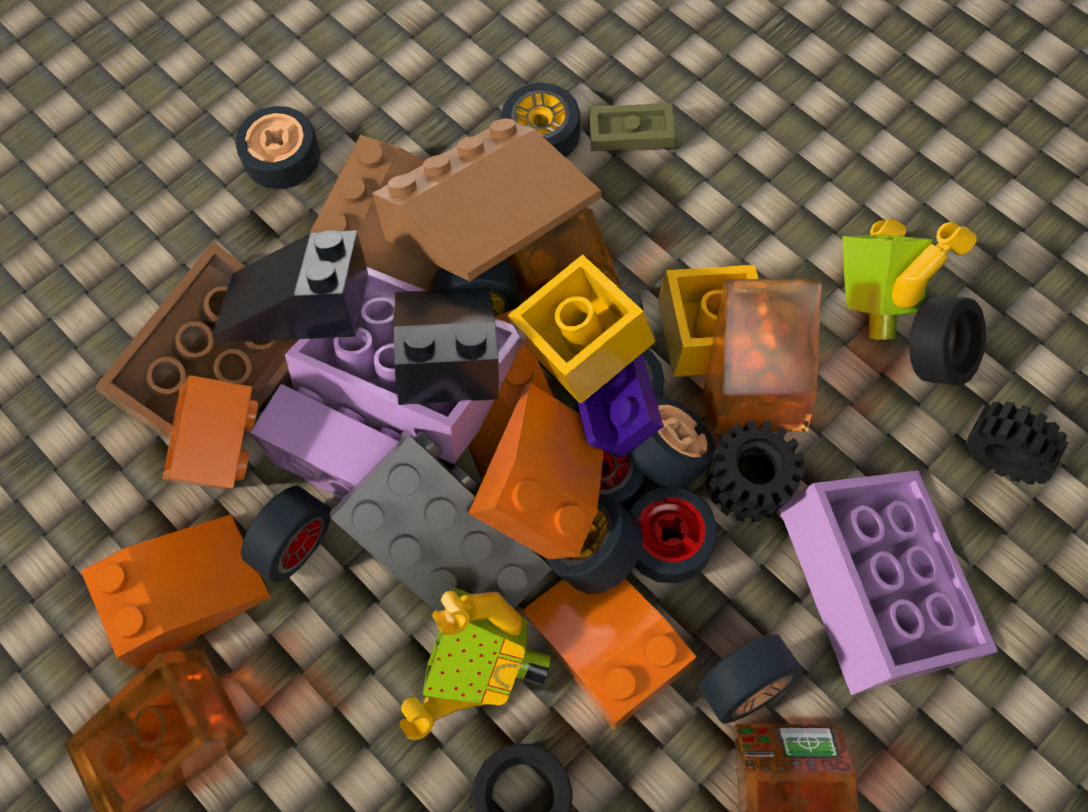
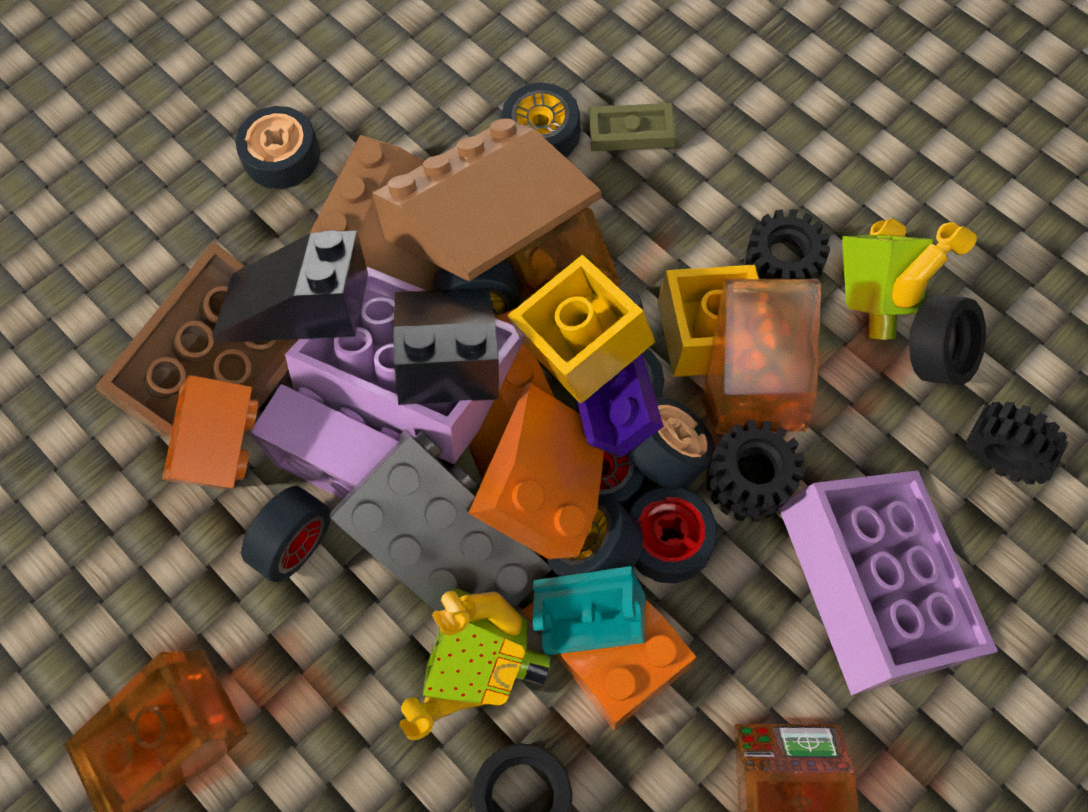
orange slope [81,514,272,669] -> none
black wheel [698,634,802,724] -> none
none -> teal hinge [533,566,645,655]
none -> black tyre [745,209,830,295]

